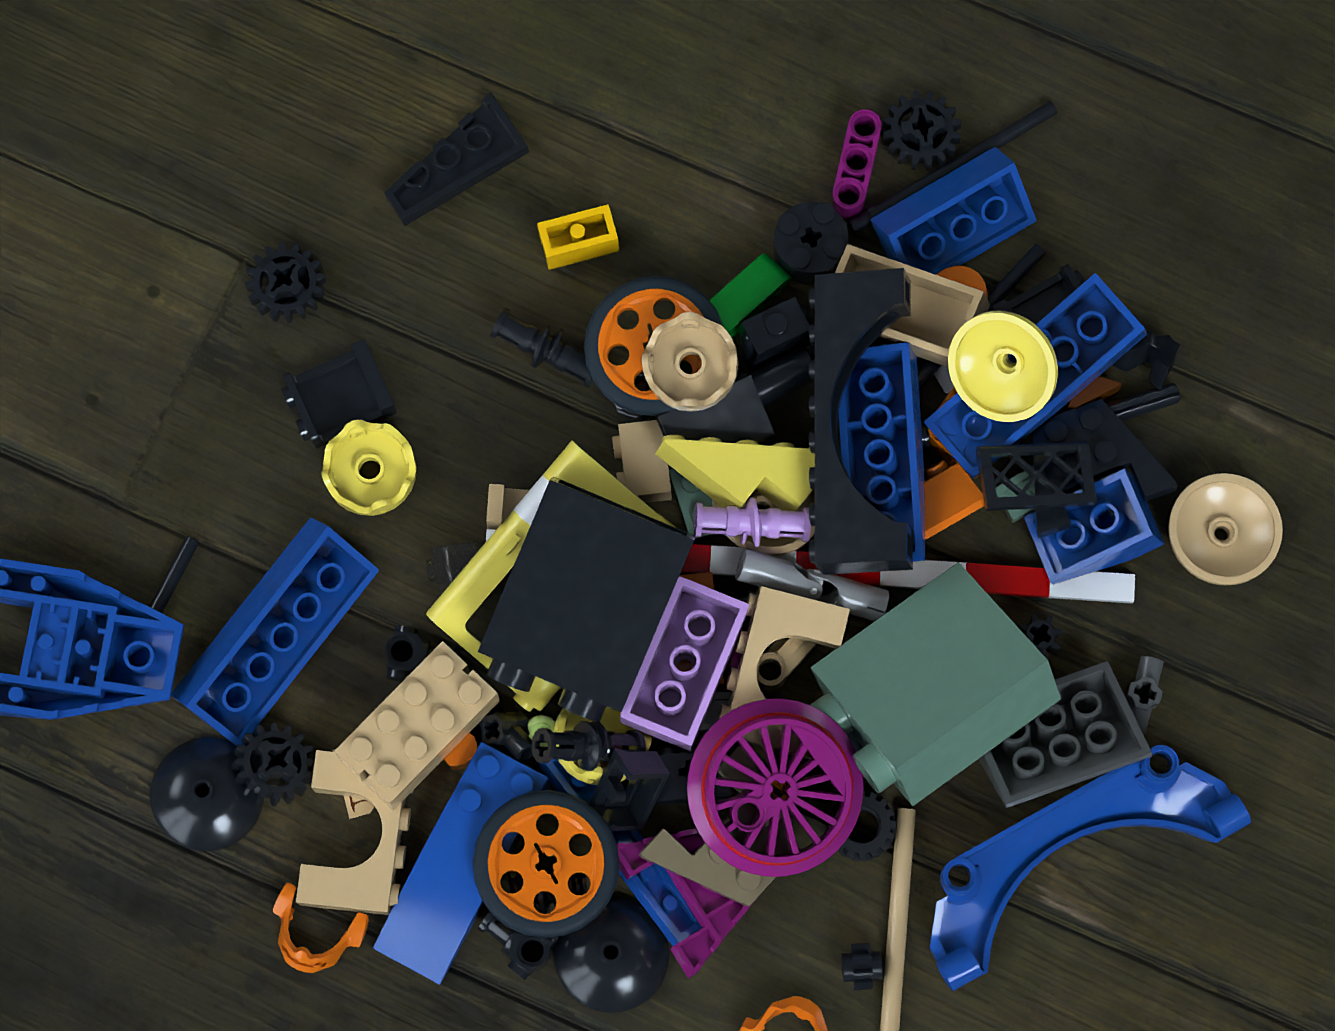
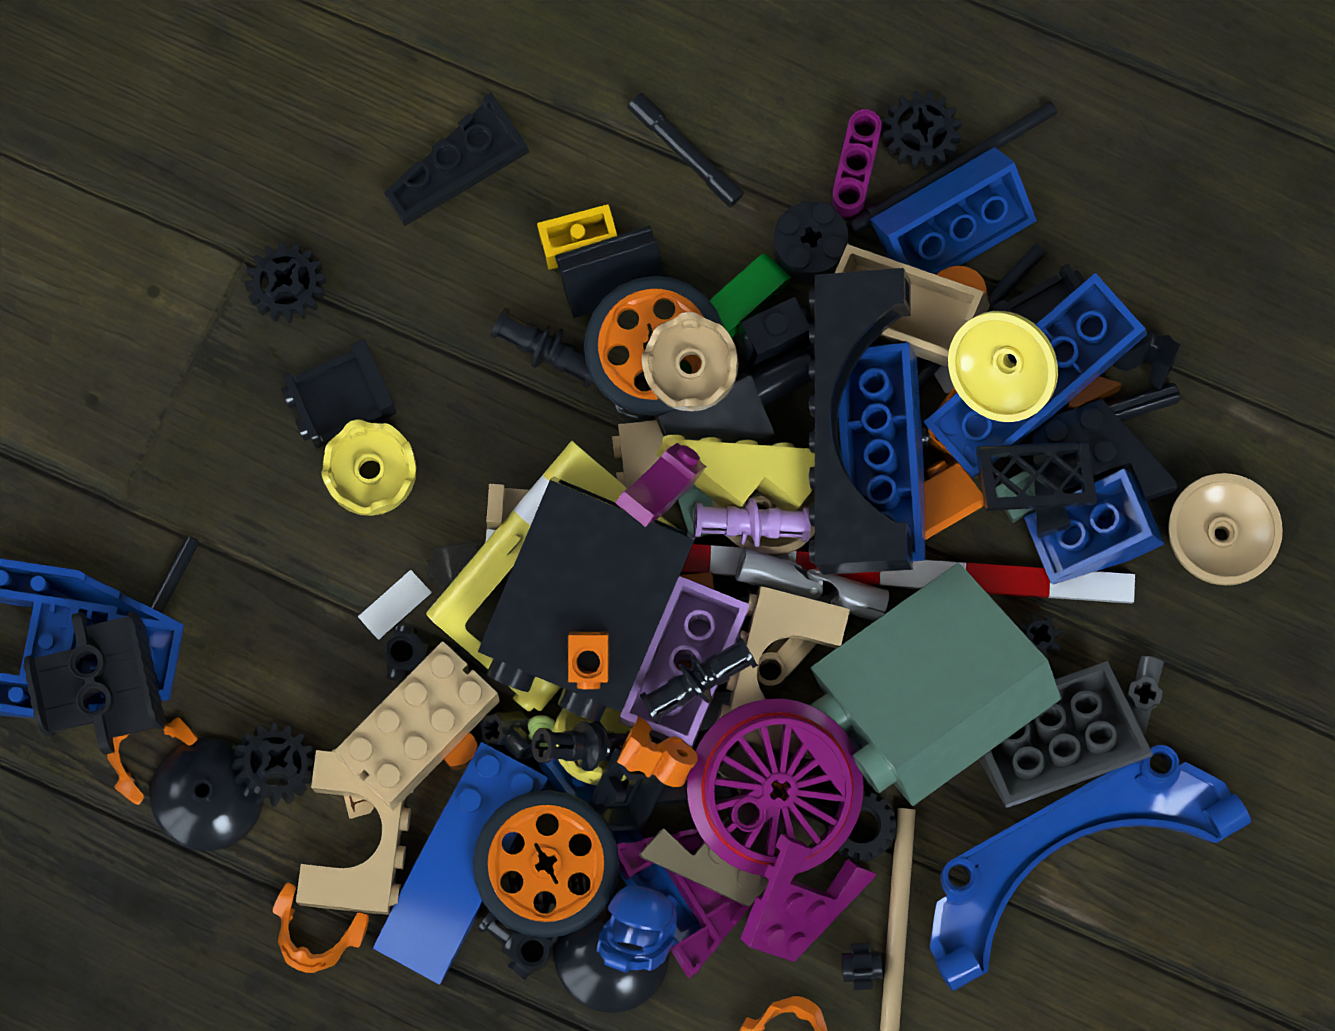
blue slope [171,517,379,746] -> none
none -> black piece [23,611,166,755]
none -> orange helmet [107,717,198,805]
none -> white sticker [358,570,432,640]
none -> black piece [555,225,665,318]
none -> orange brick [568,632,609,689]
none -> blue helmet [597,885,677,973]
none -> magenta slope [615,443,707,527]
none -> orange leg [617,716,698,787]
none -> black piece [627,93,744,208]
none -> black piece [640,636,758,724]
none -> magenta wing [740,834,876,962]

